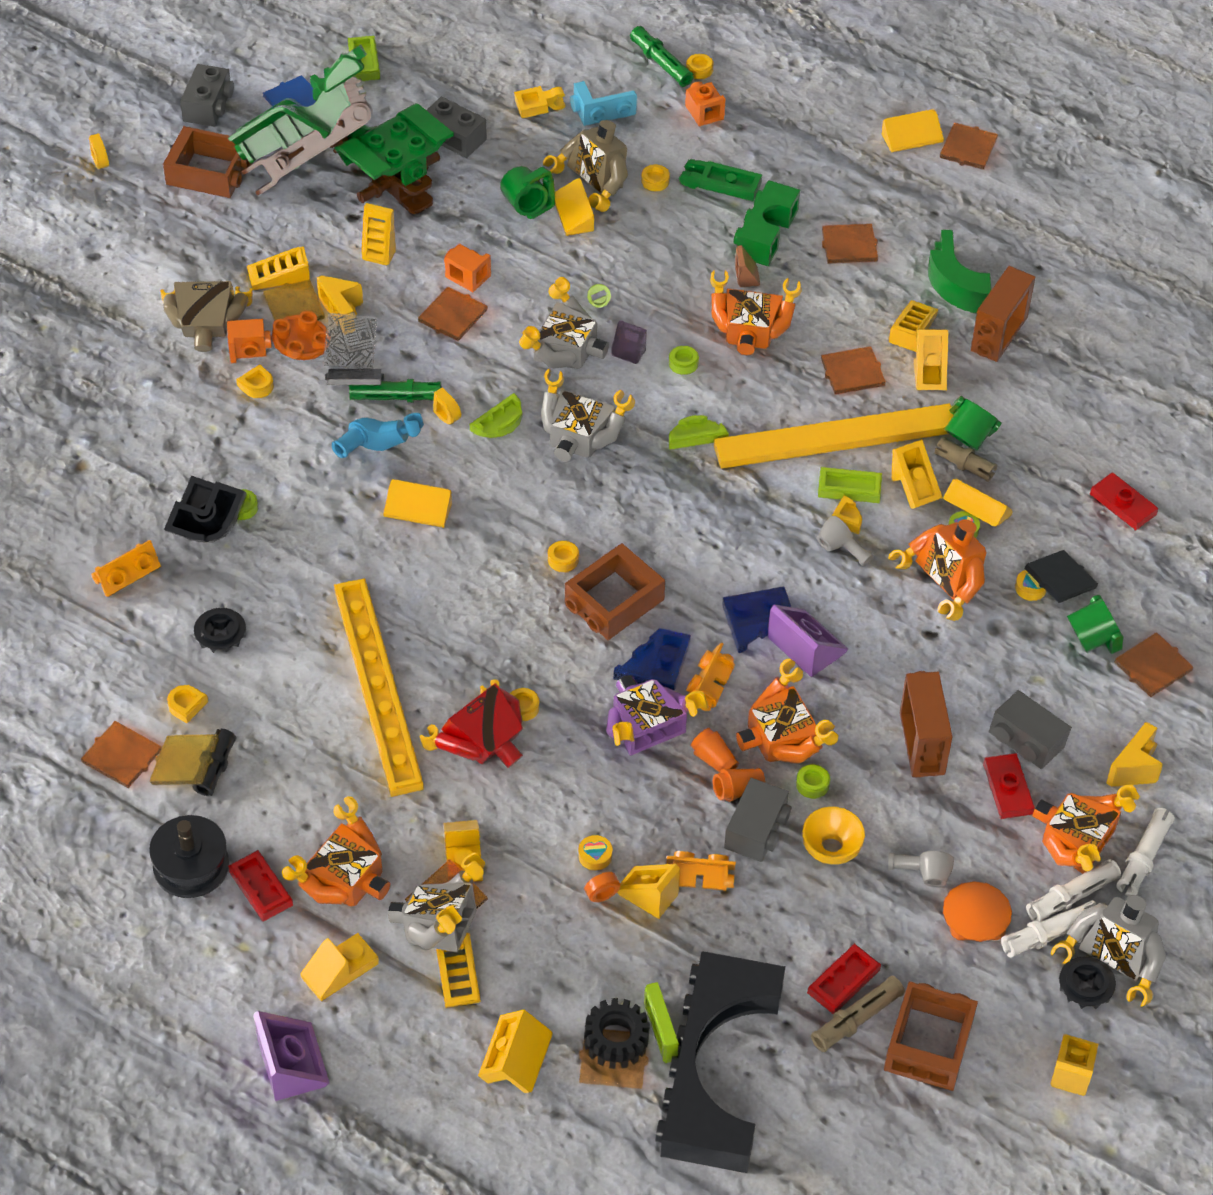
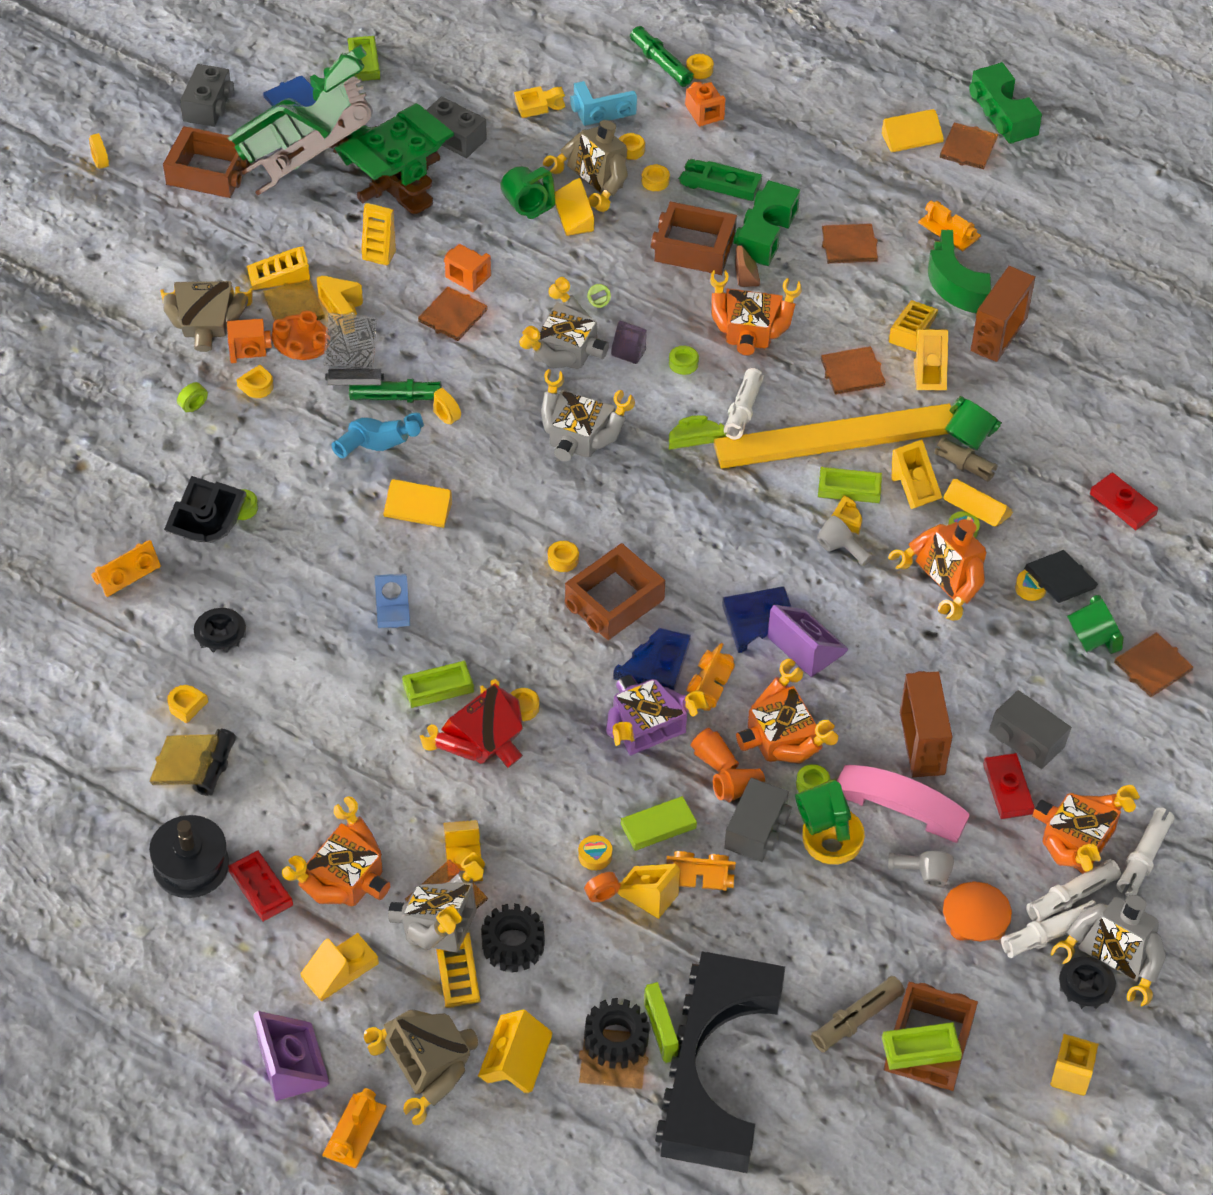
clear orange piece [81,721,162,788] -> none
yellow tile [334,578,424,797] -> none
lime tile [469,393,522,438] -> none
red plate [807,943,881,1014] -> none
yellow slope [1106,722,1163,787] -> none
none -> lime tile [177,382,208,412]
none -> light orange hinge [322,1088,387,1169]
none -> dark tan torso [363,1009,478,1125]
none -> medium blue bracket [375,574,410,628]
none -> lime tile [402,660,474,708]
none -> black tyre [481,903,545,972]
none -> yellow tile [619,133,645,160]
none -> lime tile [621,796,697,851]
none -> dark orange window [651,201,737,275]
none -> white pin [724,368,764,440]
none -> green piece [795,779,851,842]
none -> bright pink slope [837,765,970,843]
none -> lime tile [882,1022,962,1070]
none -> light orange hinge [918,200,981,252]
none -> green arch [969,62,1042,144]

